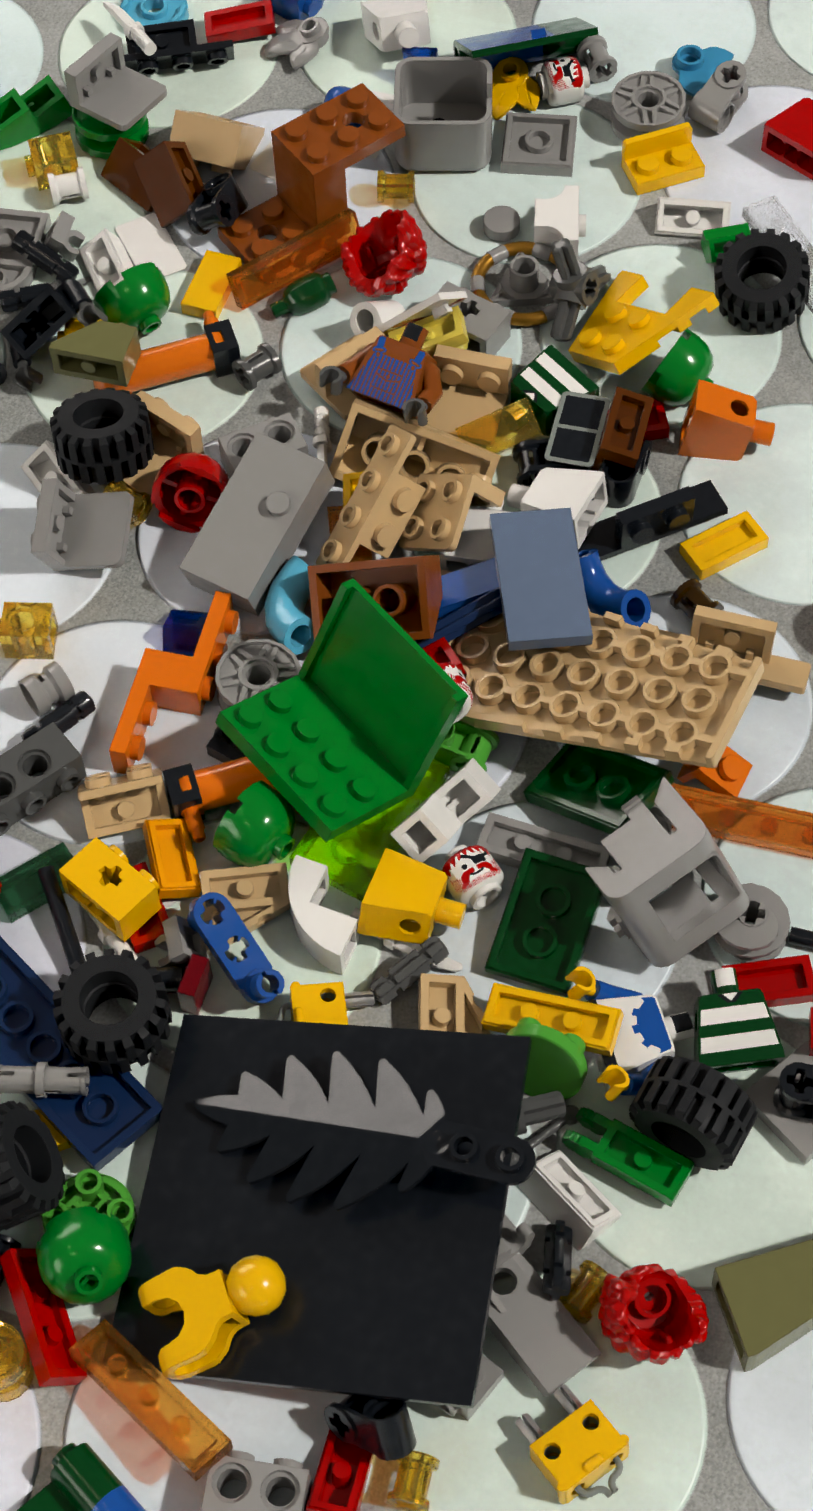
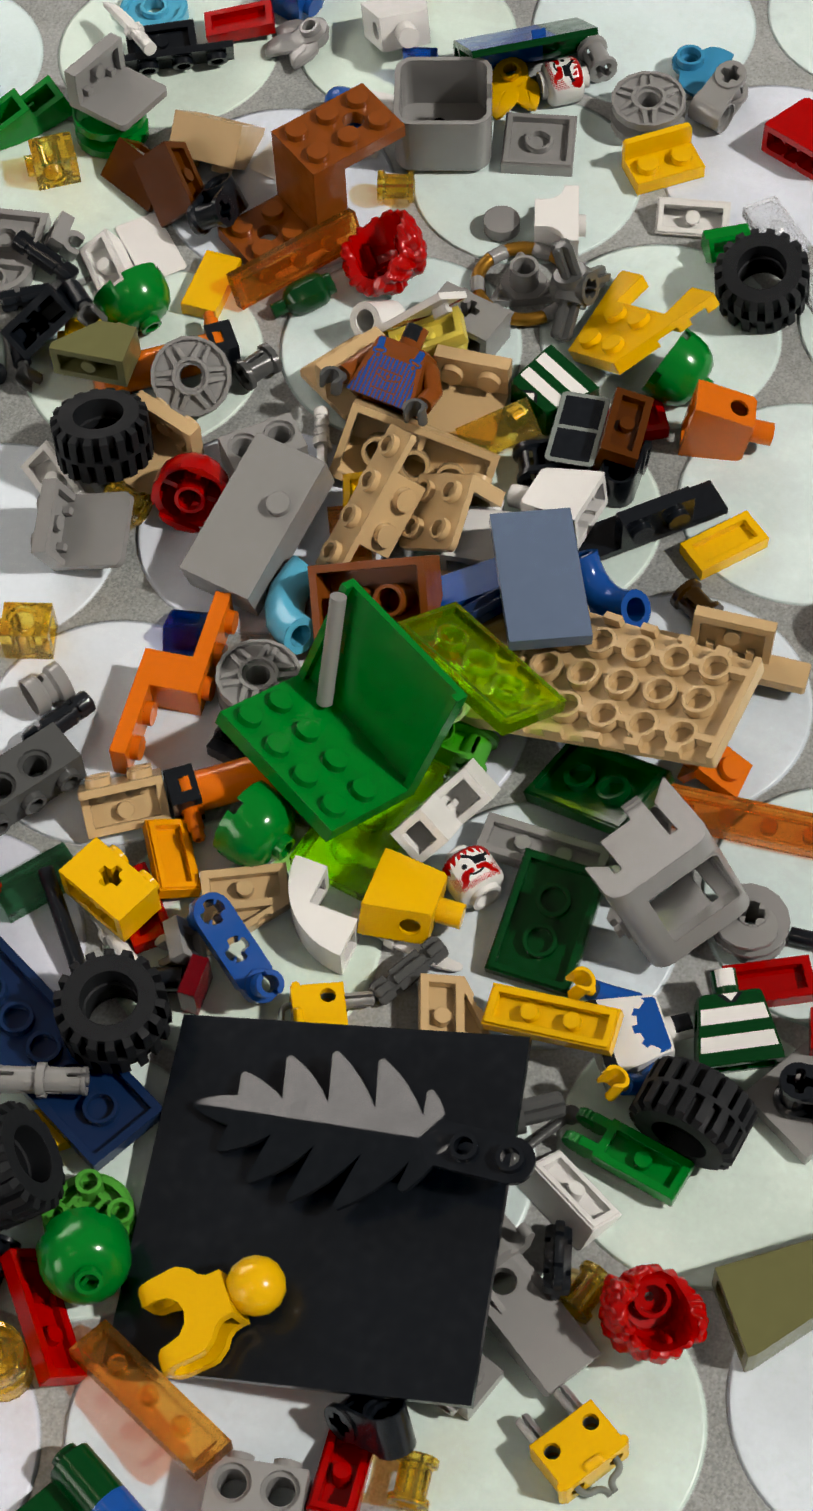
white bush [47,166,89,205] -> none
bright green tile [506,1017,588,1100] -> none
none -> light grey wheel [151,336,232,416]
none -> light grey bar [316,592,347,707]
none -> clear neon green tile [397,601,567,736]

